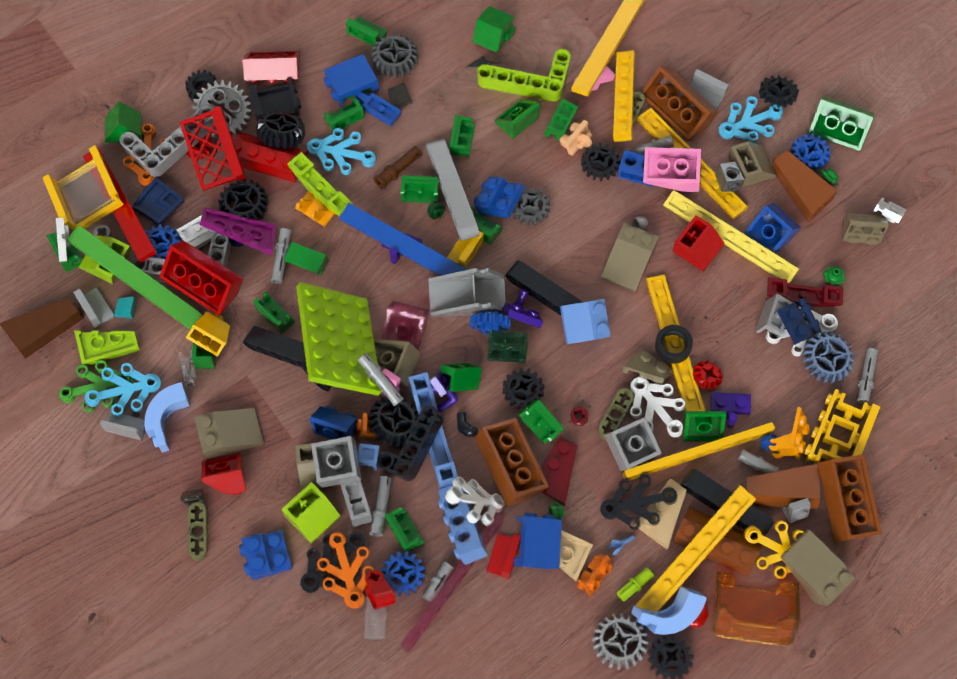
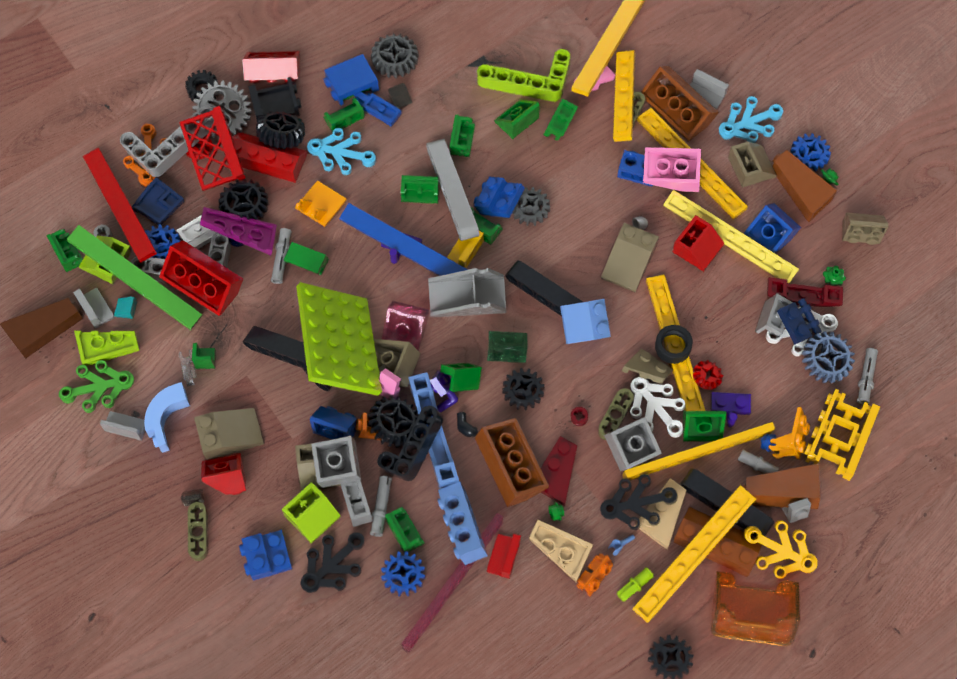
piece [42,145,124,230] -> none
white plate [56,218,70,262] -> none
medium azure plant [85,363,161,417] -> none
green slope [105,101,142,144] -> none
yellow torso [186,312,230,357] -> none
green hinge [253,292,295,334] -> none
lime slope [288,152,353,216] -> none
orange plant [317,532,374,609] -> none
green panel [346,17,387,46] -> none
light grey pin [357,352,404,406] -> none
medium blue panel [358,443,381,471] -> none
clear plate [364,598,387,641] -> none
red piece [365,570,396,610] -> none
reddish brown pin [373,146,422,190] -> none
light grey pin [422,562,454,604] -> none
dark green plate [427,202,445,220] -> none
white plant [445,476,505,526] -> none
blue gear [469,311,511,335] -> none
green plate [472,6,516,53] -> none
dark purple plate [502,289,543,328] -> none
blue panel [513,513,562,569] -> none
green hinge [518,399,564,444] -> none
light nougat hips [560,120,592,156] -> none
black gear [581,143,621,181] -> none
light grey gear [592,613,649,670] -> none
light blue arch [631,586,707,635] -> none
light grey pin [636,135,674,155] -> none
red arm [690,601,708,628] -> none
dark grey brick [715,161,744,192] -> none
black gear [759,75,799,108] -> none
dark tan slope [780,530,855,606] -> none
green slope [809,96,874,151] -> none
dark orange slope [817,454,882,542] -> none
white plate [874,198,907,223] -> none

